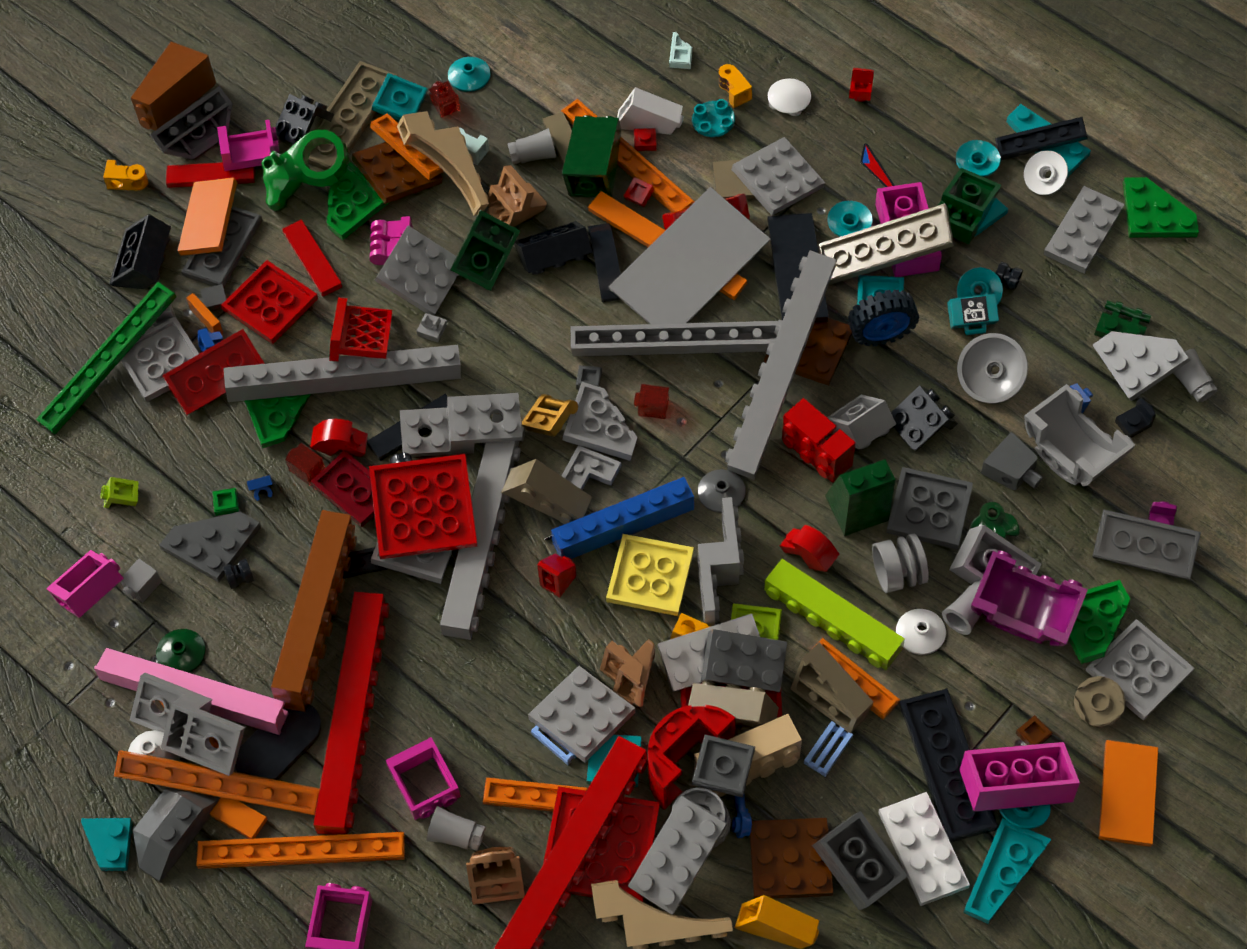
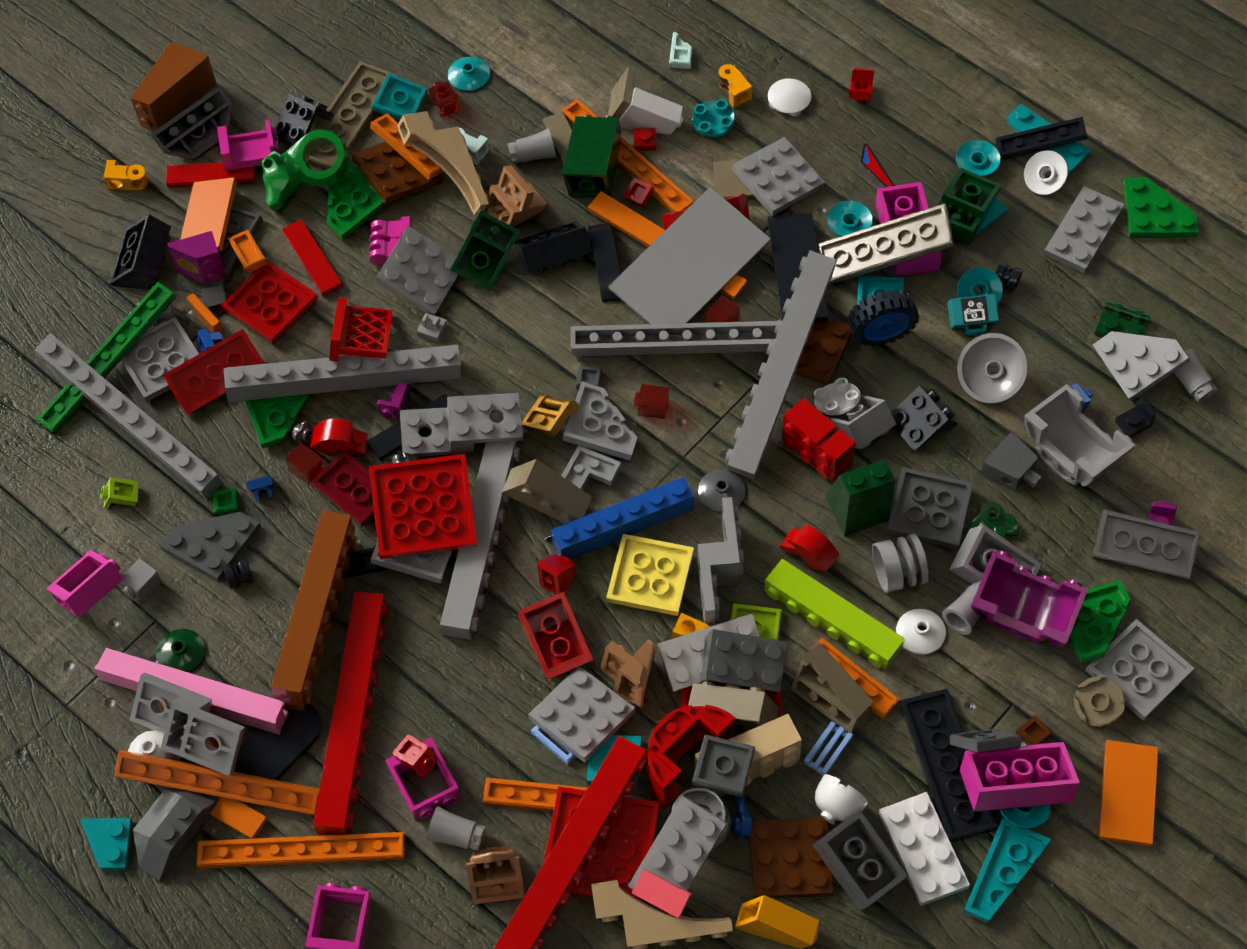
none -> light grey brick [35,333,223,500]
none -> magenta slope [167,231,227,284]
none -> orange tile [228,230,267,274]
none -> dark grey plate [292,421,313,448]
none -> magenta bracket [377,382,410,419]
none -> red bracket [392,734,438,778]
none -> red slope [517,592,593,680]
none -> dark tan tile [608,66,636,119]
none -> coral tile [632,869,692,918]
none -> clear red brick [705,295,740,323]
none -> white dish [814,378,861,415]
none -> white cylinder [815,774,868,824]
none -> dark grey tile [950,729,1022,752]

